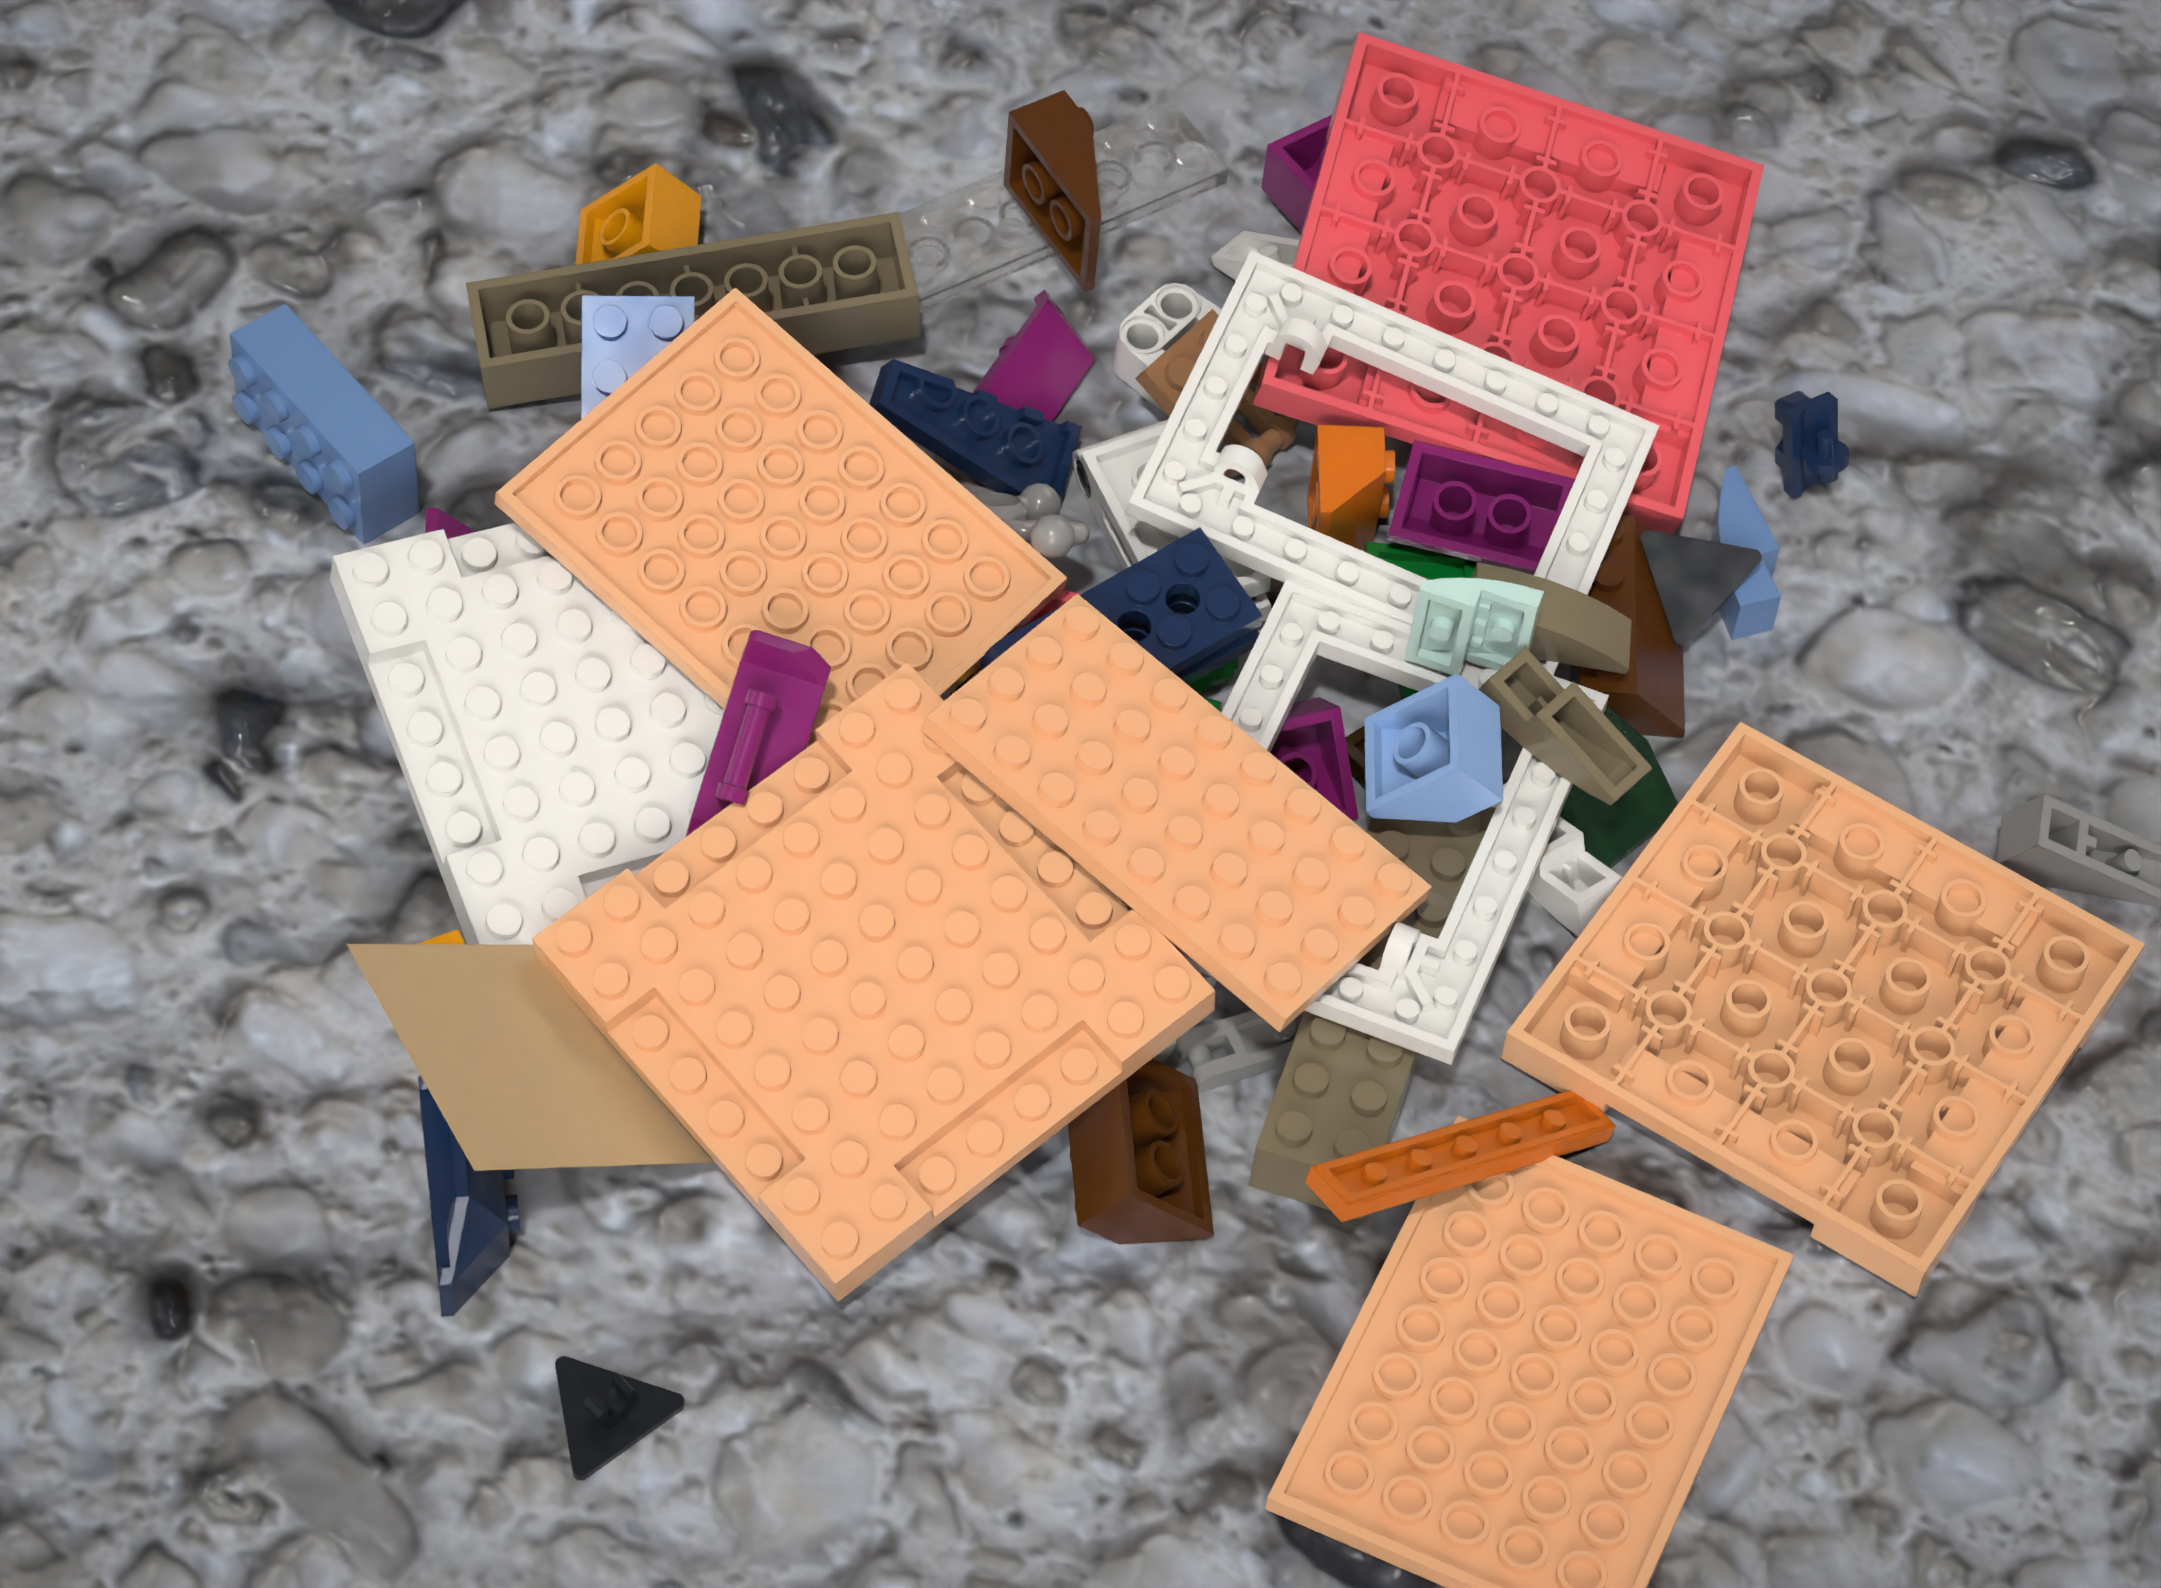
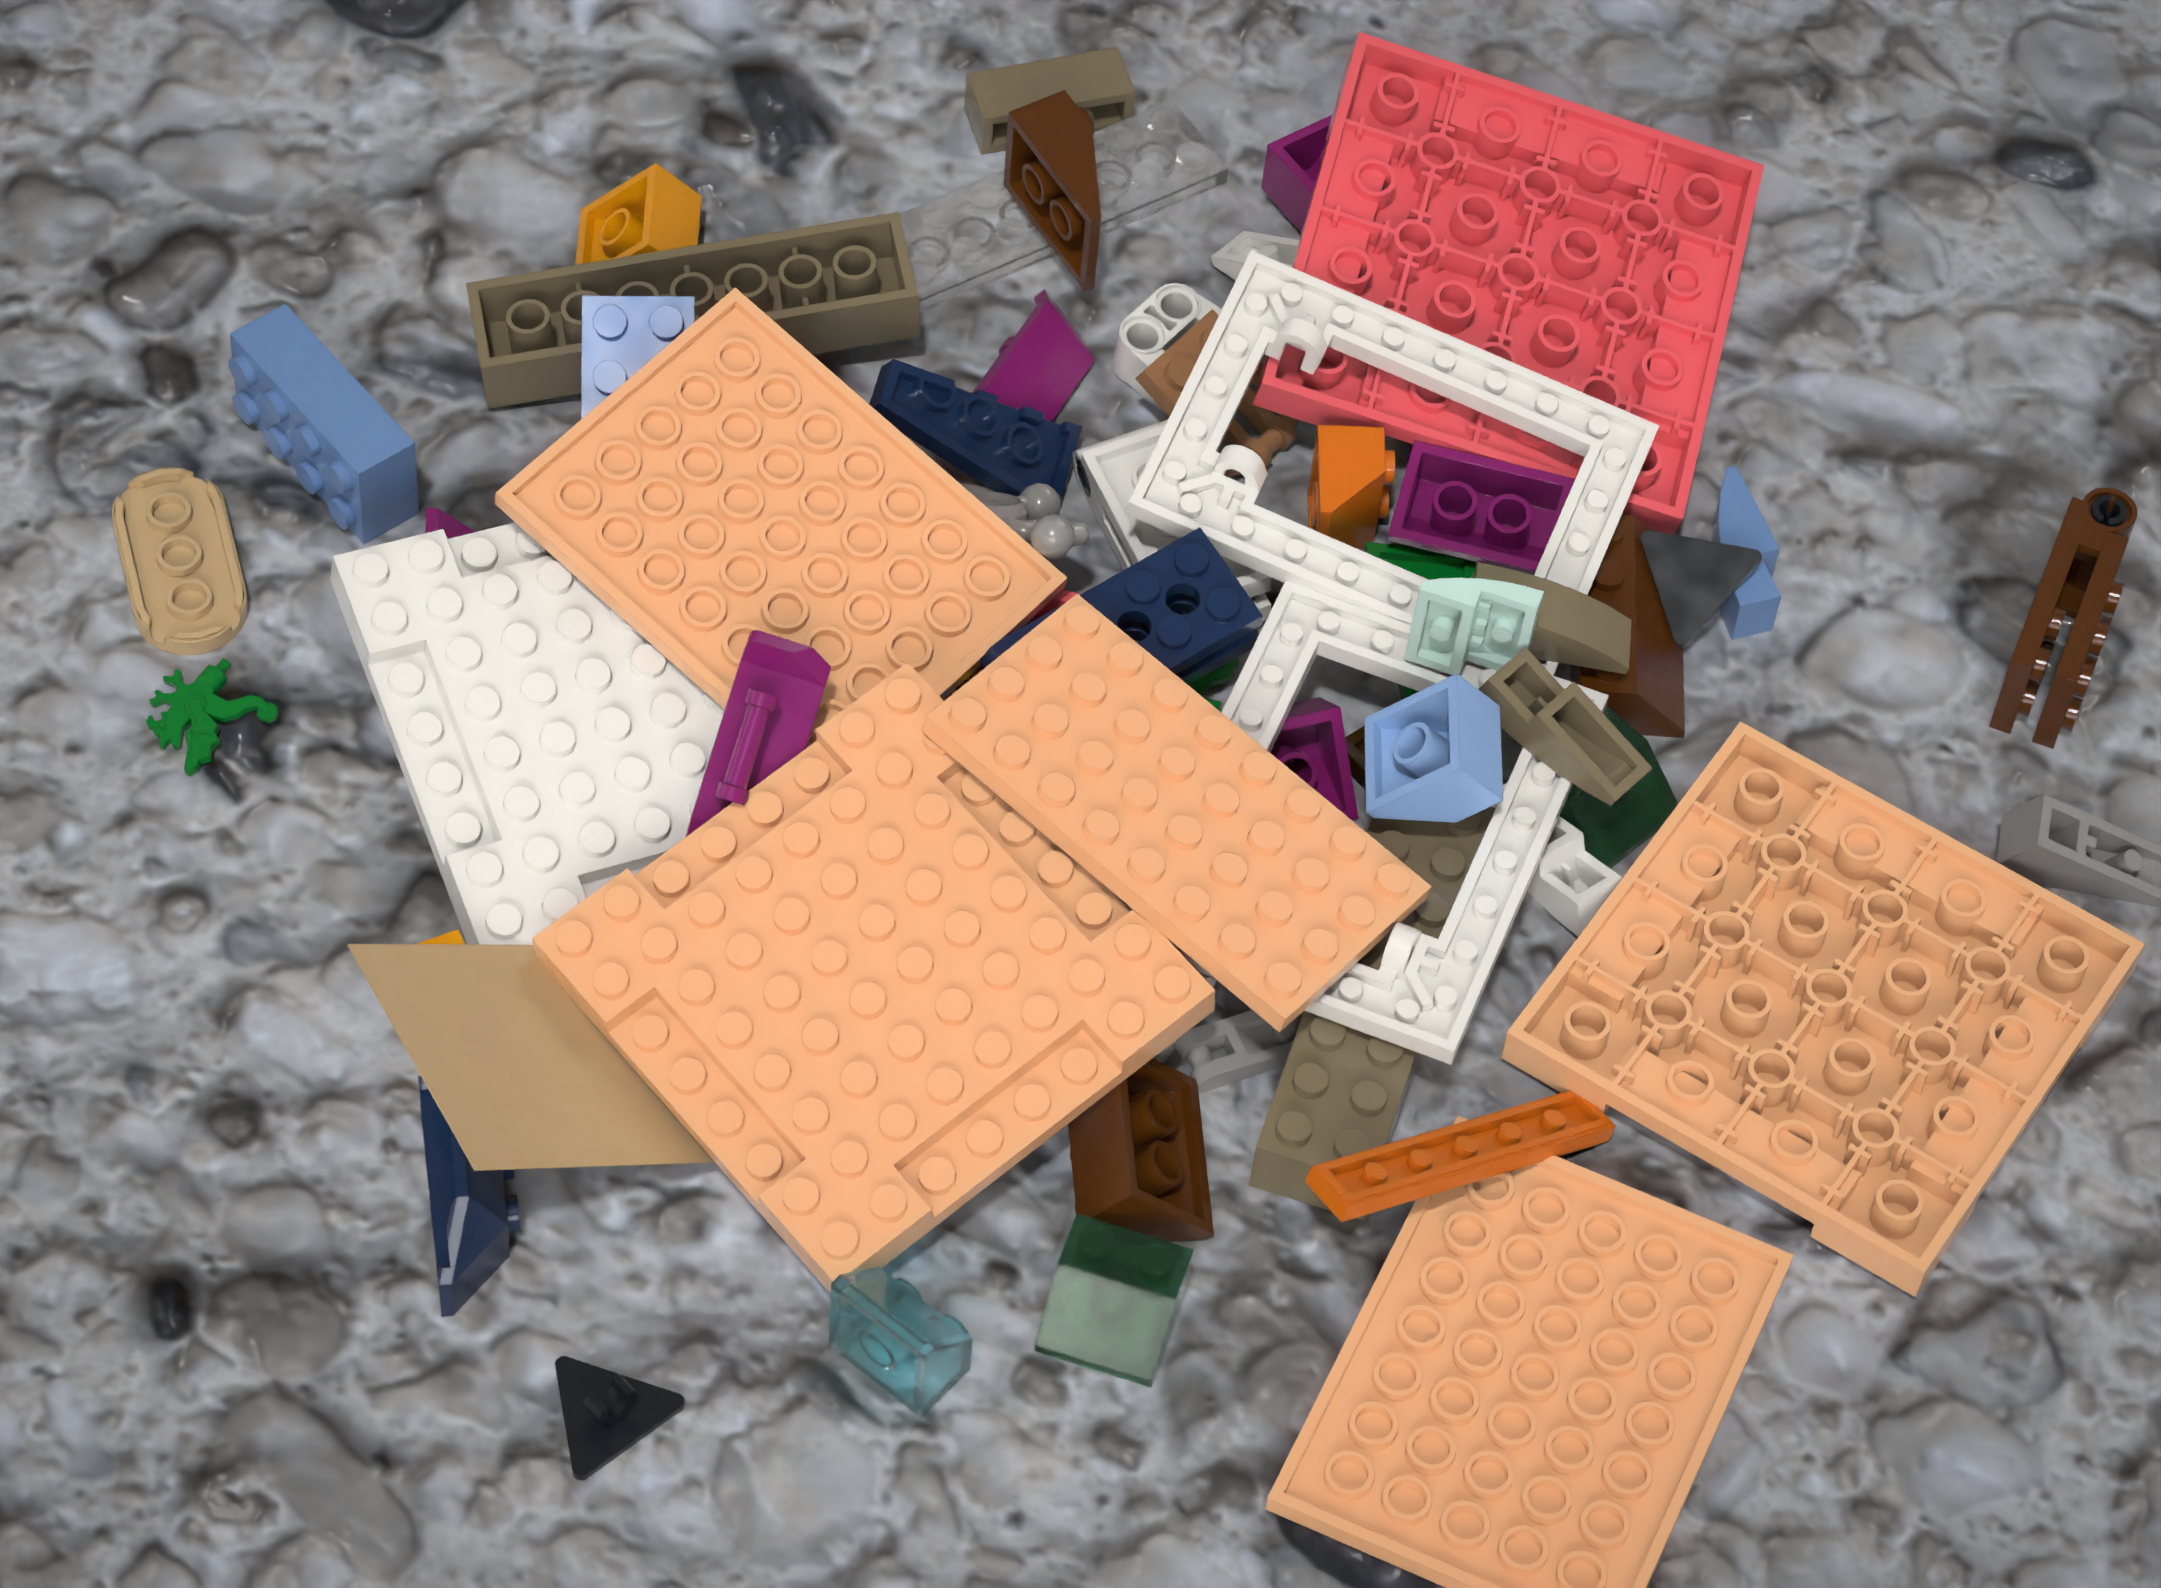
dark blue hips [1775,391,1849,499] -> none
none -> tan tile [112,467,248,655]
none -> green piece [146,658,279,776]
none -> clear light blue slope [828,1267,973,1418]
none -> dark tan brick [964,47,1136,155]
none -> clear green slope [1034,1213,1194,1388]
none -> reddish brown hinge [1989,487,2138,749]

